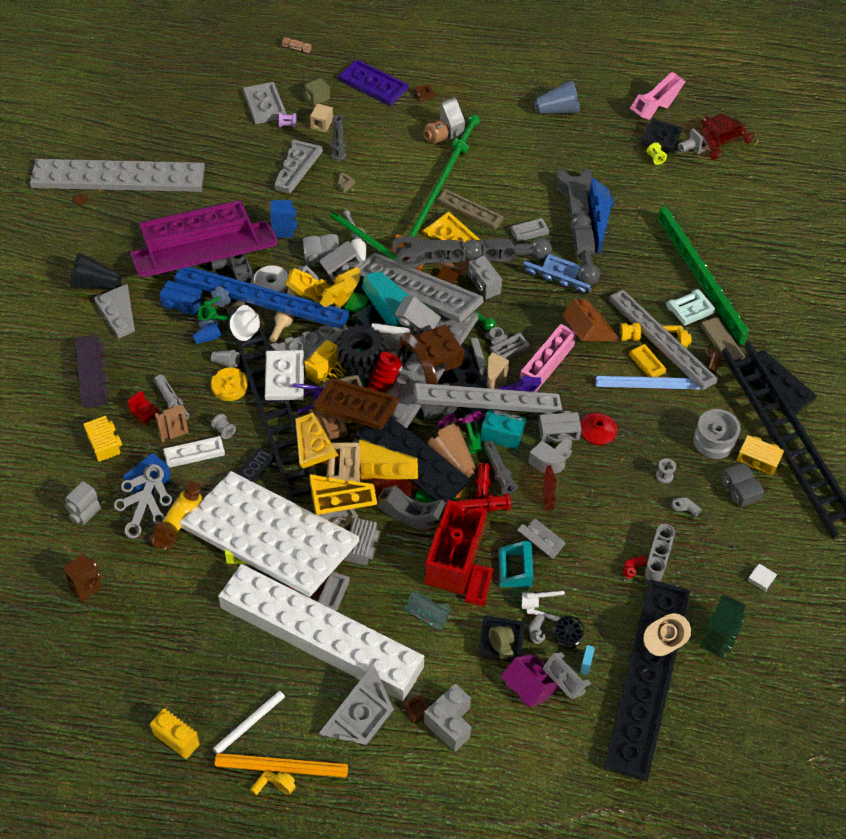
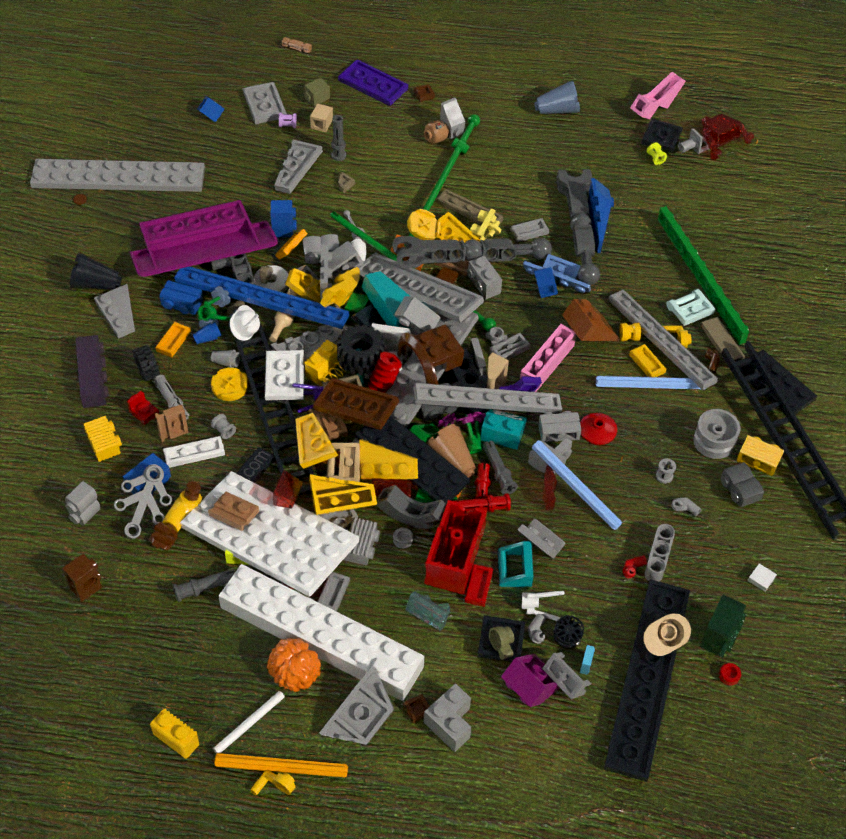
none -> black tyre [132,345,160,381]
none -> light orange tile [155,322,191,358]
none -> dark grey pin [173,568,235,602]
none -> blue panel [197,96,224,122]
none -> medium nougat plate [208,491,259,531]
none -> dark tan tile [259,266,273,284]
none -> orange hair [267,638,321,692]
none -> clear red slope [273,471,303,509]
none -> light orange tile [275,229,308,260]
none -> light grey wing [320,245,332,300]
none -> light grey tile [393,528,413,549]
none -> yellow tile [407,209,441,240]
none -> green tile [410,424,440,442]
none -> light yellow hips [470,209,501,241]
none -> light blue axle [532,440,622,530]
none -> blue panel [534,267,558,298]
none -> red tile [719,663,741,686]

